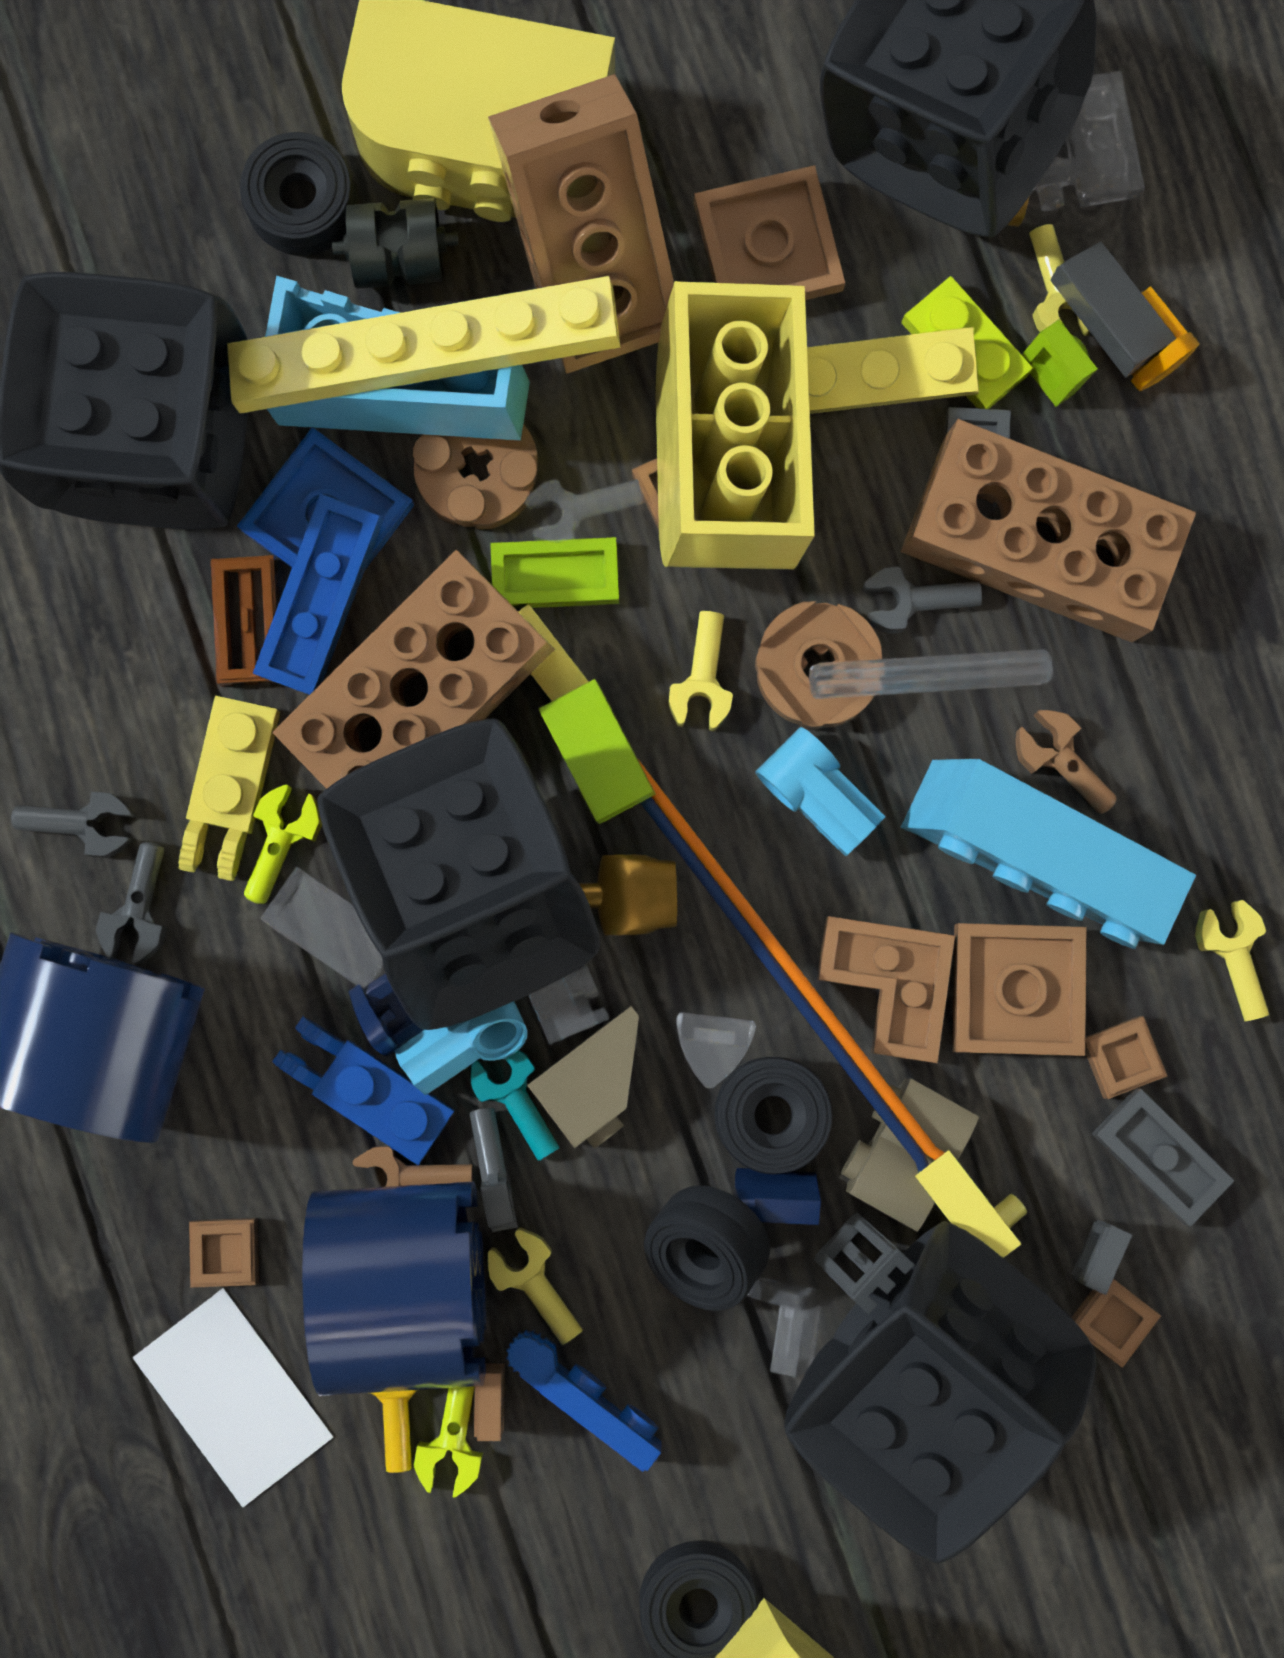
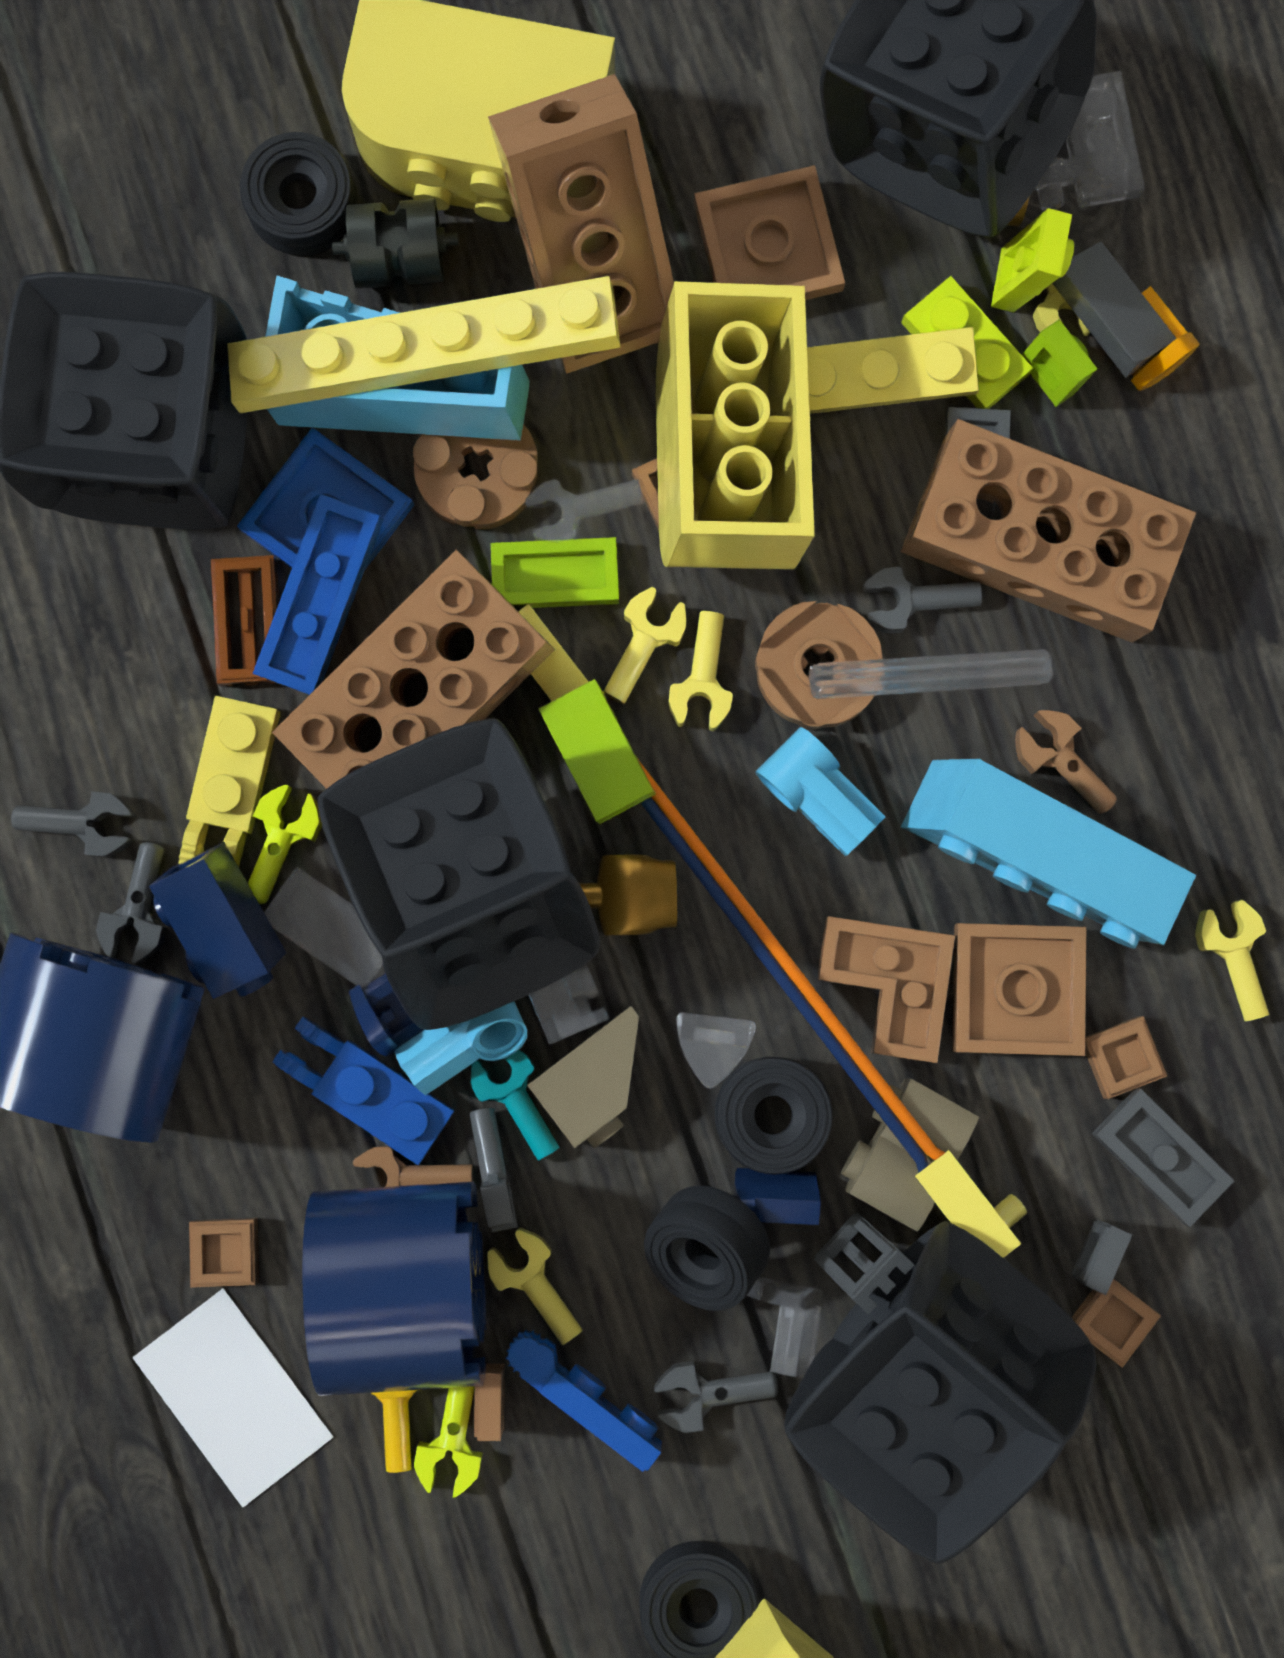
none -> dark blue brick [149,842,287,999]
none -> light yellow bar [603,587,686,704]
none -> dark grey bar [654,1361,779,1433]
none -> neon yellow plate [991,208,1074,313]

